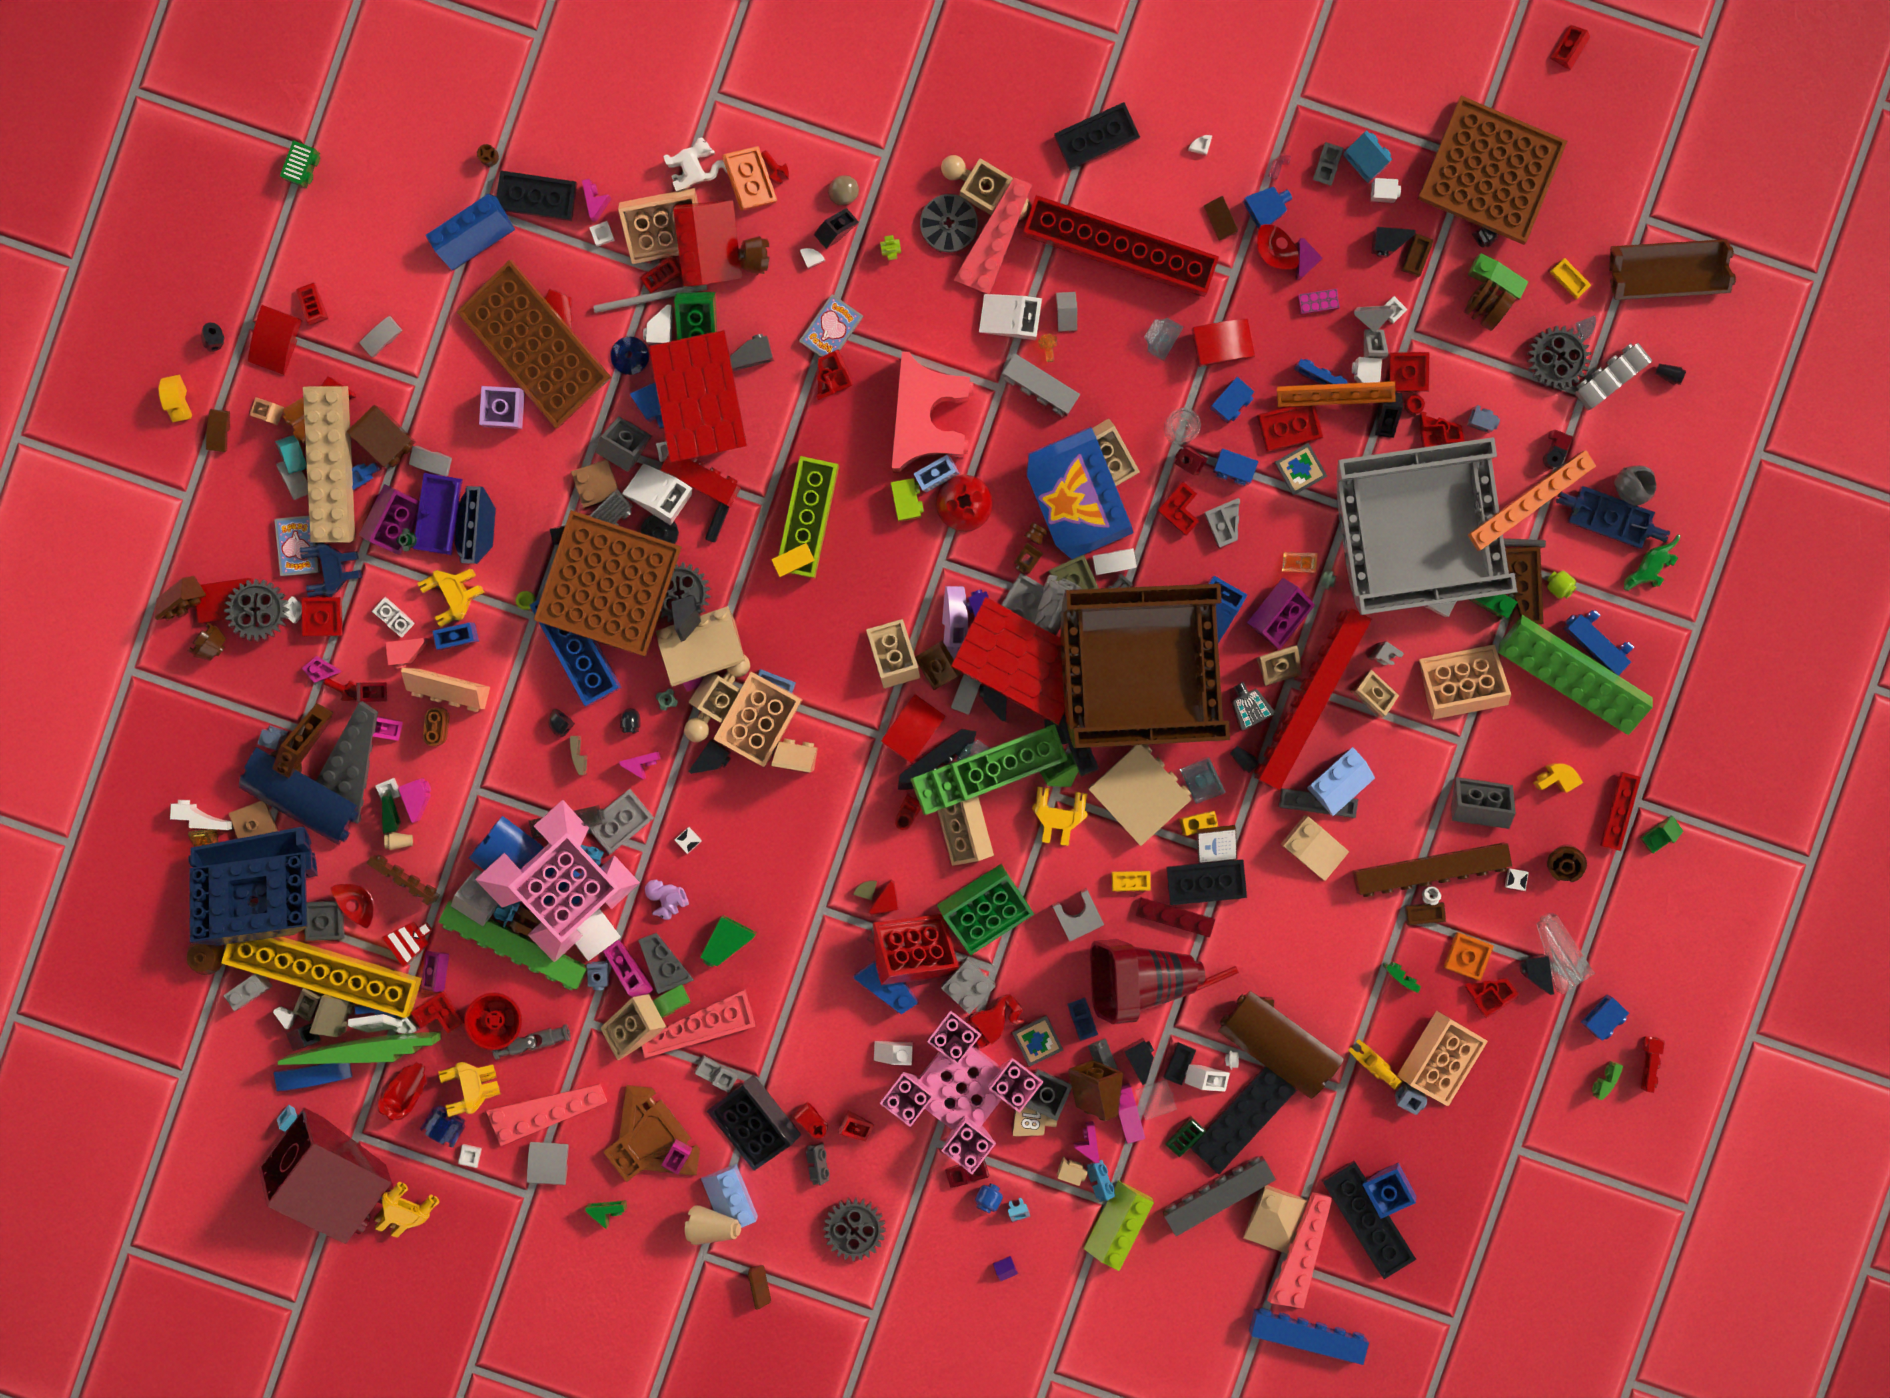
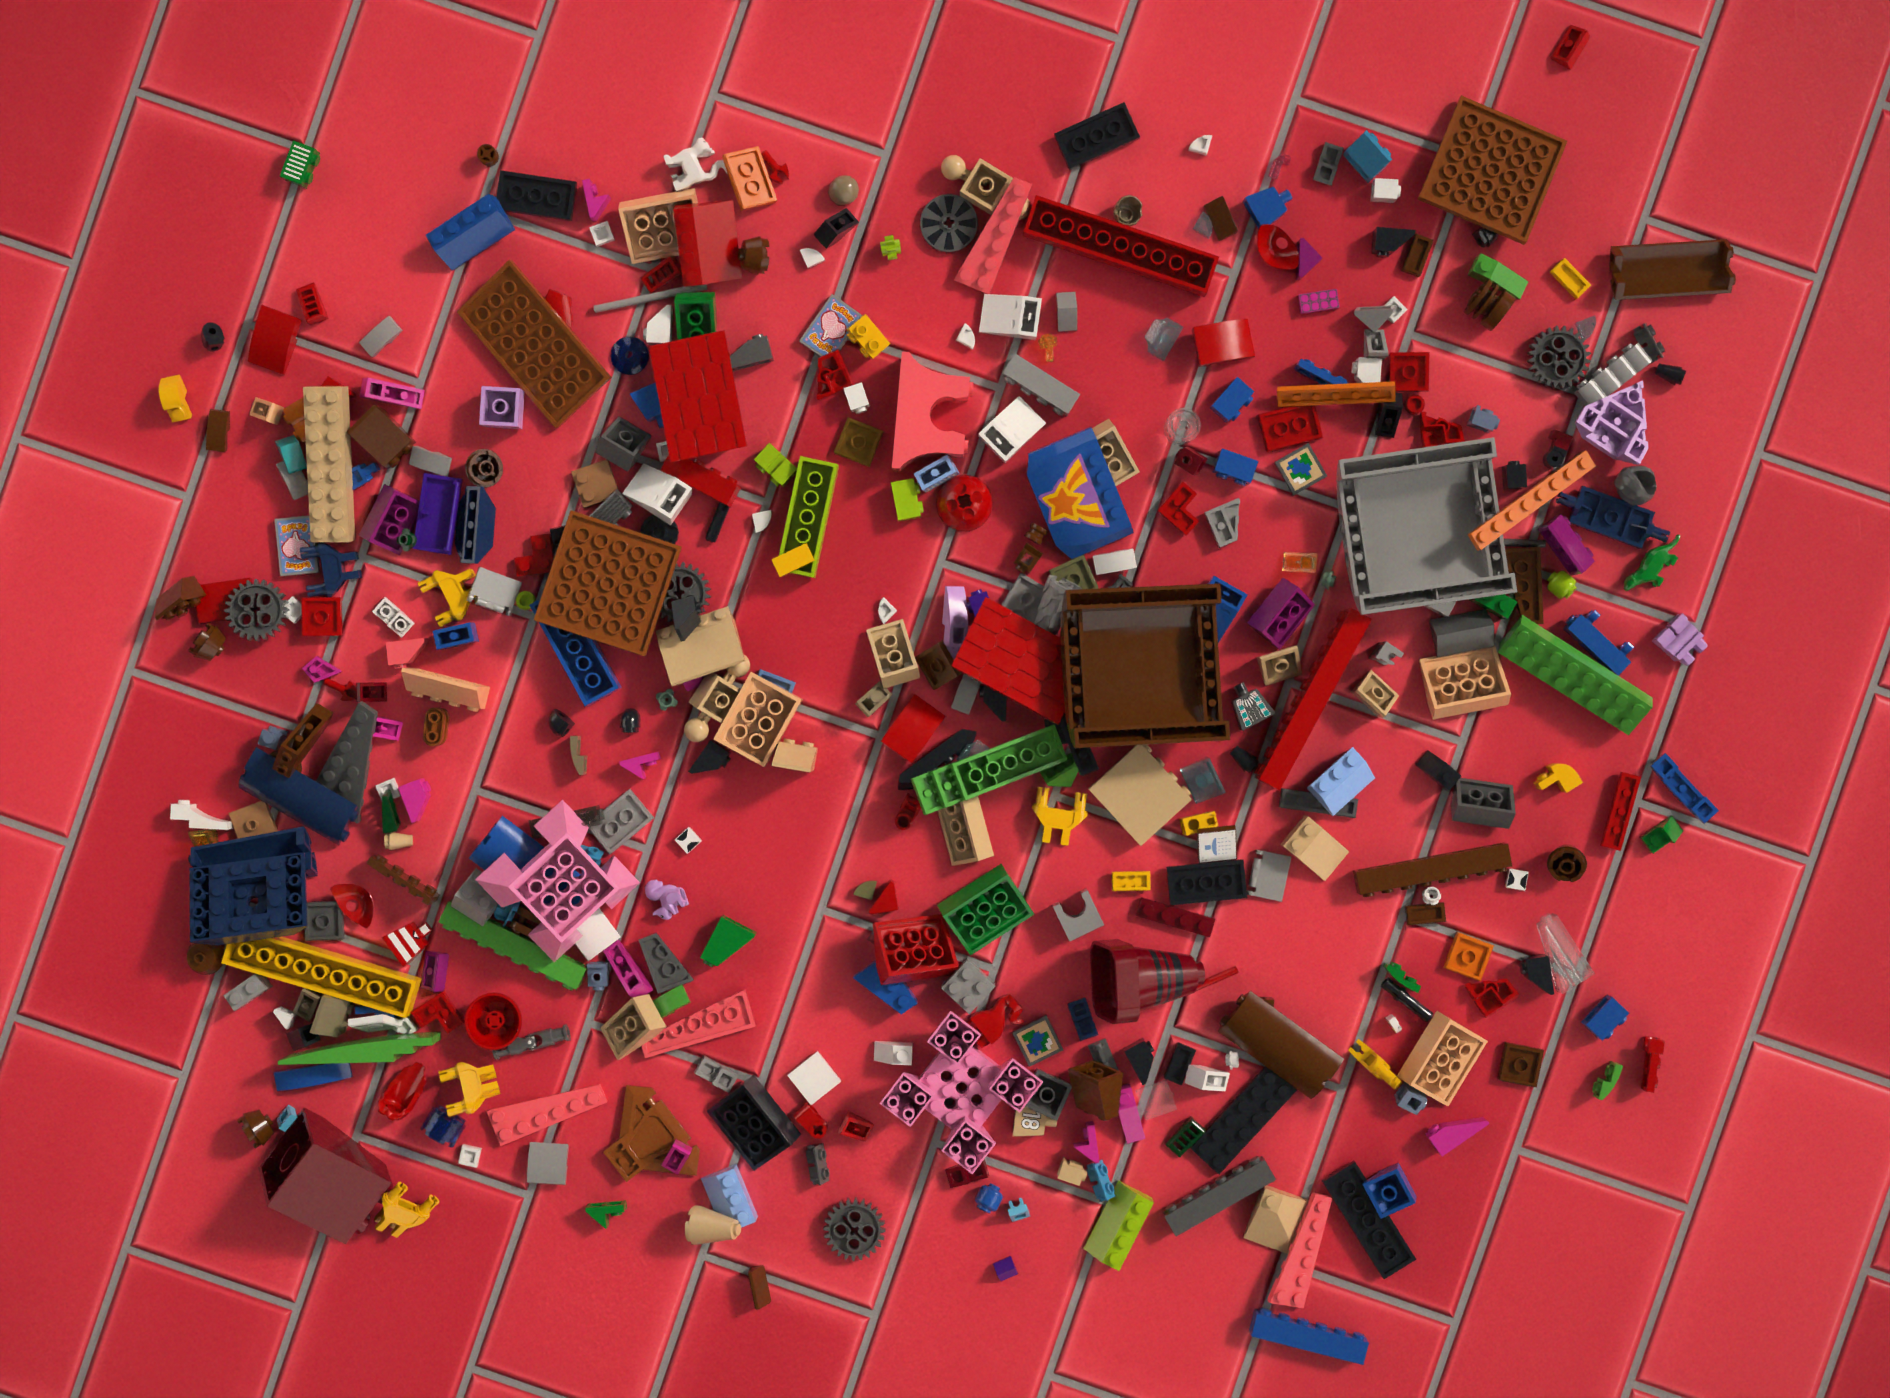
none -> reddish brown cone [237,1109,274,1149]
none -> dark pink slope [359,378,425,409]
none -> reddish brown cone [465,449,503,488]
none -> light grey piece [467,567,522,616]
none -> red plate [514,534,554,577]
none -> white tile [752,510,772,533]
none -> lime brick [754,443,797,487]
none -> white tile [787,1051,841,1105]
none -> pearl gold tile [834,417,884,467]
none -> white brick [843,382,870,414]
none -> yellow brick [846,314,890,359]
none -> dark tan slope [855,681,892,717]
none -> white tile [878,597,897,624]
none -> white tile [956,323,975,350]
none -> white slope [978,396,1046,463]
none -> dark tan hair [1113,195,1143,226]
none -> clear light blue tile [1193,212,1212,239]
none -> light grey piece [1247,849,1291,902]
none -> black pin [1381,977,1433,1022]
none -> white tile [1385,1014,1402,1034]
none -> black slope [1415,750,1461,791]
none -> dark pink slope [1425,1117,1489,1157]
none -> dark grey slope [1429,609,1494,657]
none -> reddish brown tile [1498,1042,1544,1088]
none -> black brick [1502,461,1527,490]
none -> magenta slope [1538,514,1595,576]
none -> lavender wedge [1575,380,1648,465]
none -> dark grey hinge [1633,323,1665,363]
none -> blue slope [1651,753,1719,824]
none -> lavender hips [1652,613,1708,666]

